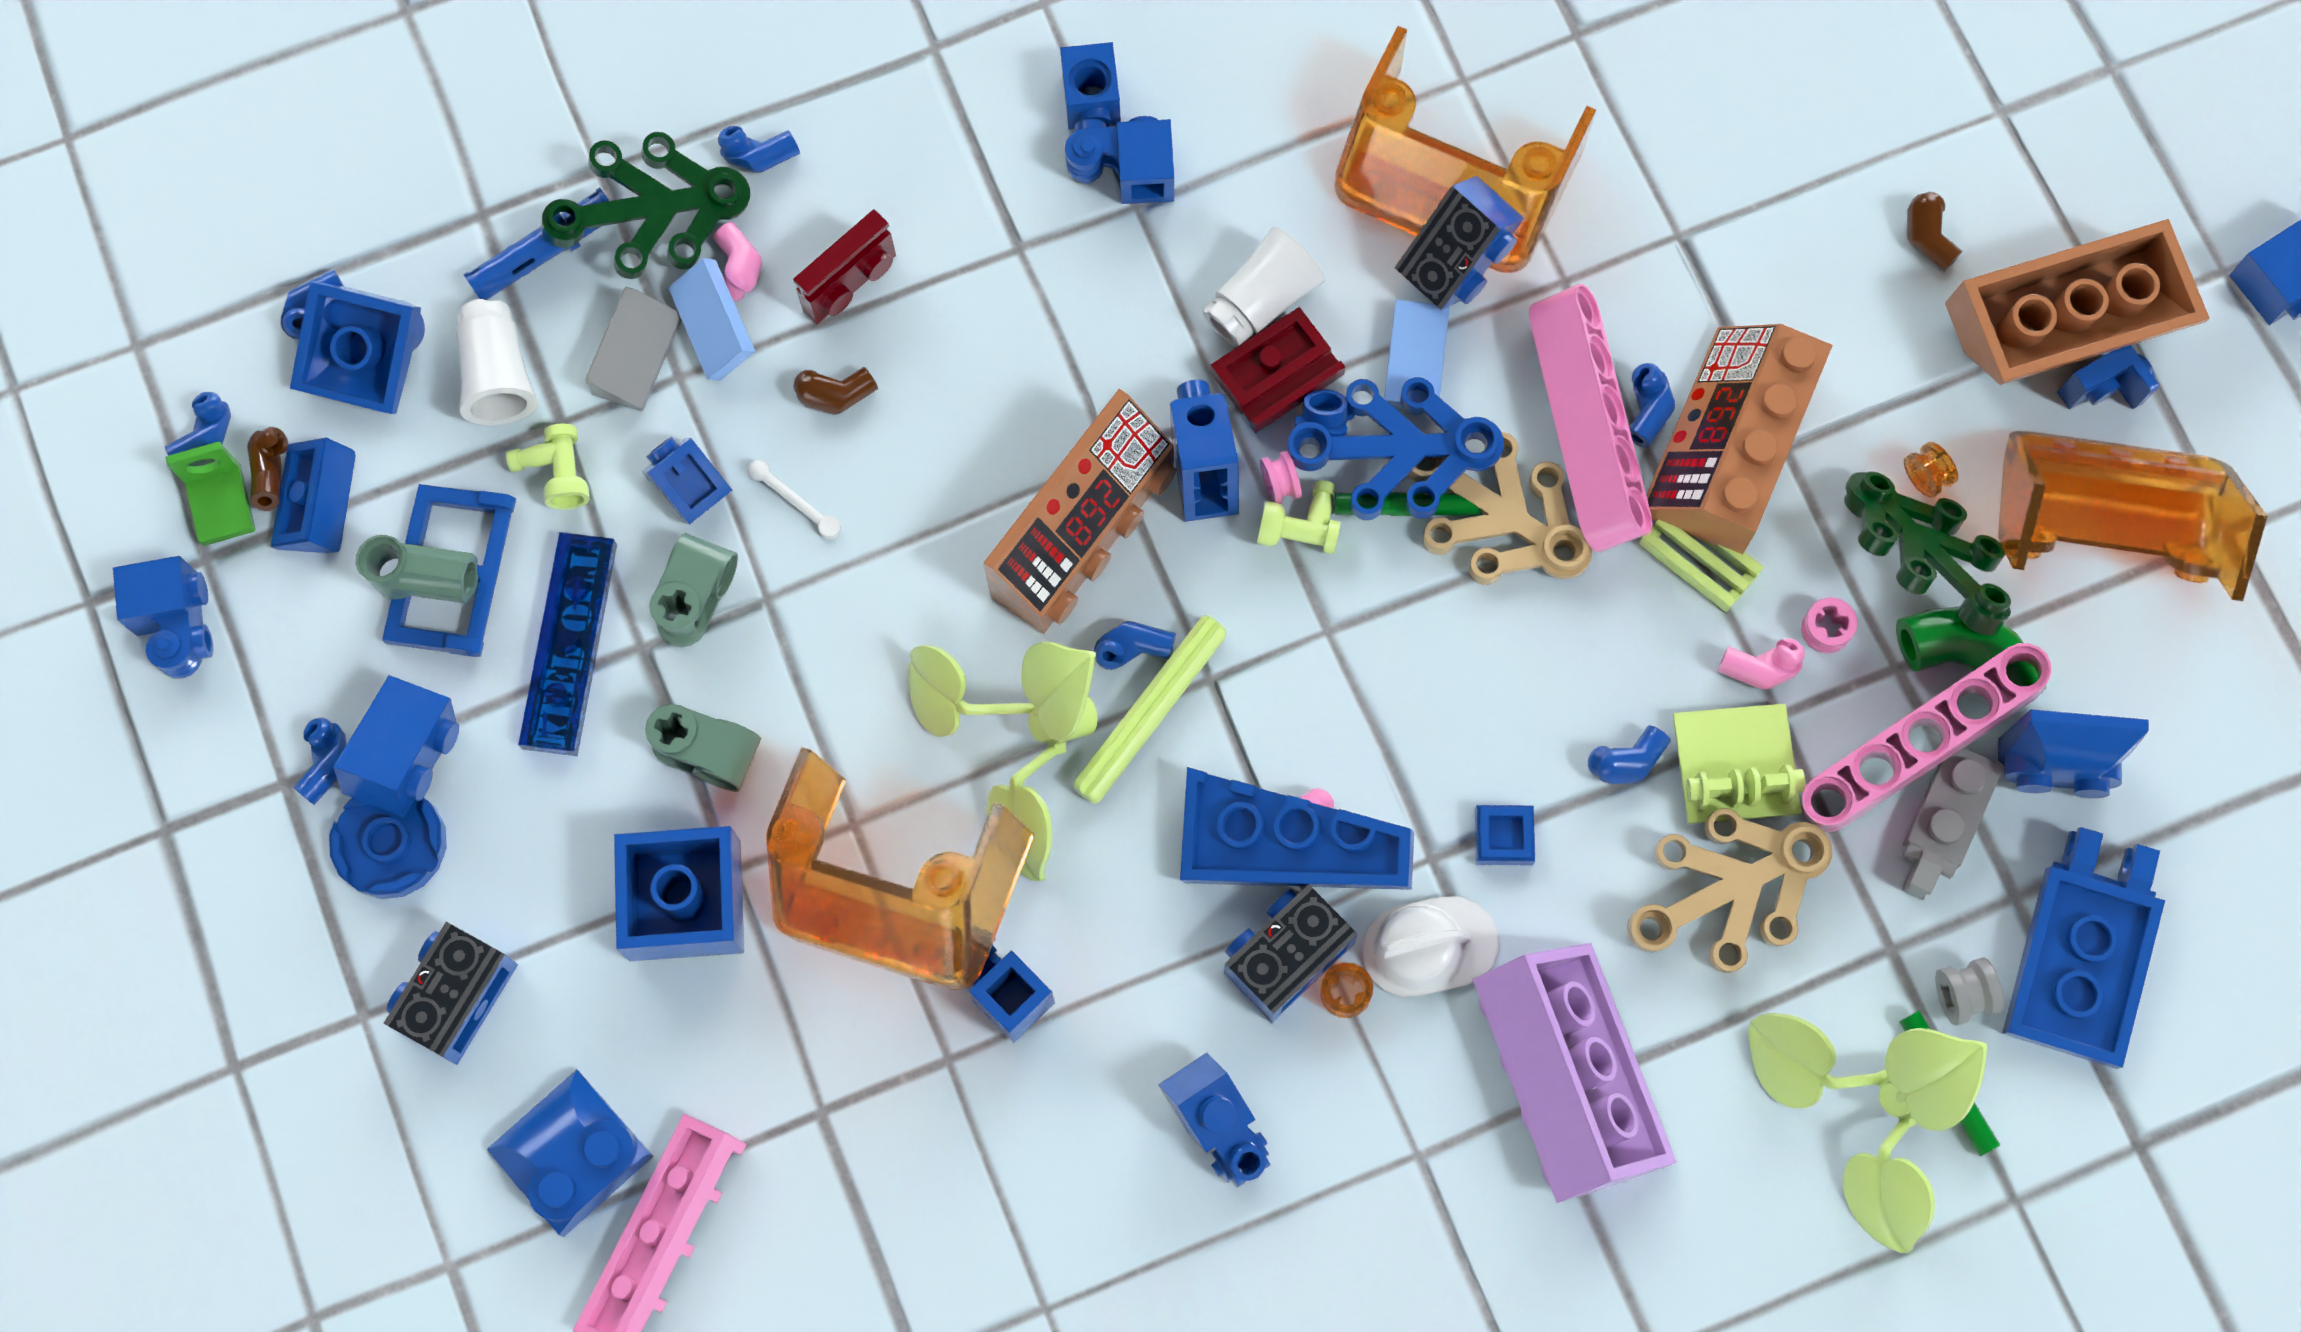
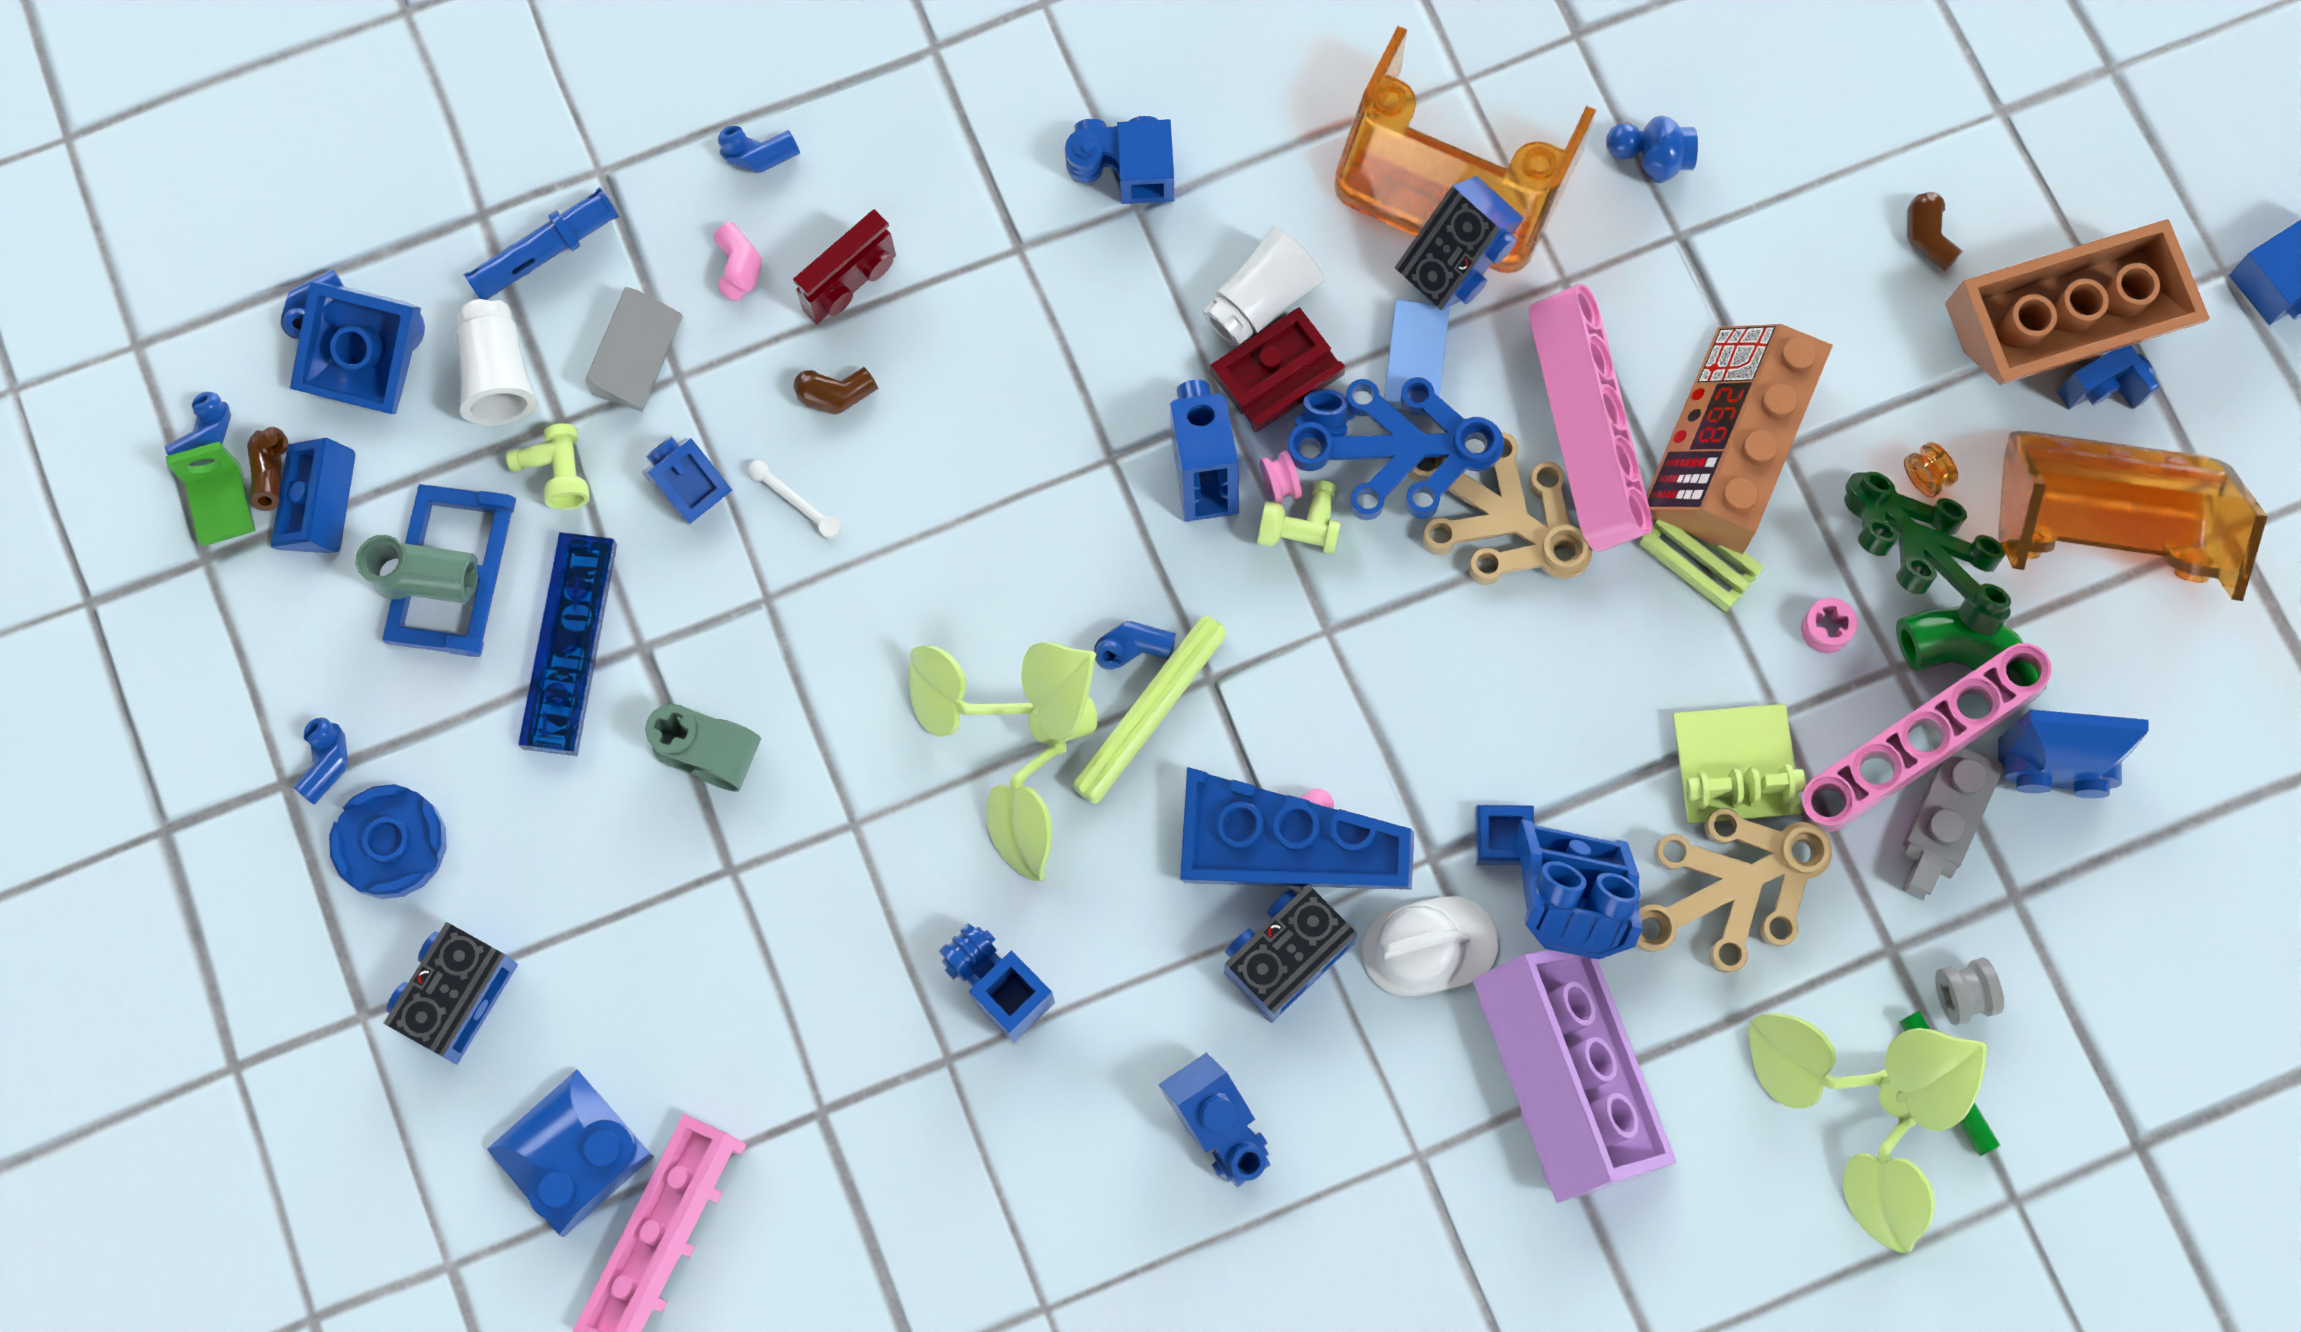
blue brick [113,556,214,679] -> none
blue brick [333,675,459,817] -> none
dark green plant [541,132,750,279] -> none
blue brick [614,826,744,962] -> none
sand green piece [649,533,738,647] -> none
light blue tile [668,258,755,381] -> none
clear orange windscreen [766,747,1035,990] -> none
slope [984,389,1177,634] -> none
blue brick [1060,42,1121,130] -> none
clear orange bush [1320,962,1373,1018] -> none
green piece [1334,492,1479,516] -> none
blue arm [1588,725,1671,784] -> none
blue arm [1629,363,1675,448] -> none
bright pink arm [1717,639,1805,689] -> none
blue tile [2002,827,2165,1069] -> none
none -> blue slope [1516,819,1643,960]
none -> blue animal [1606,115,1698,184]

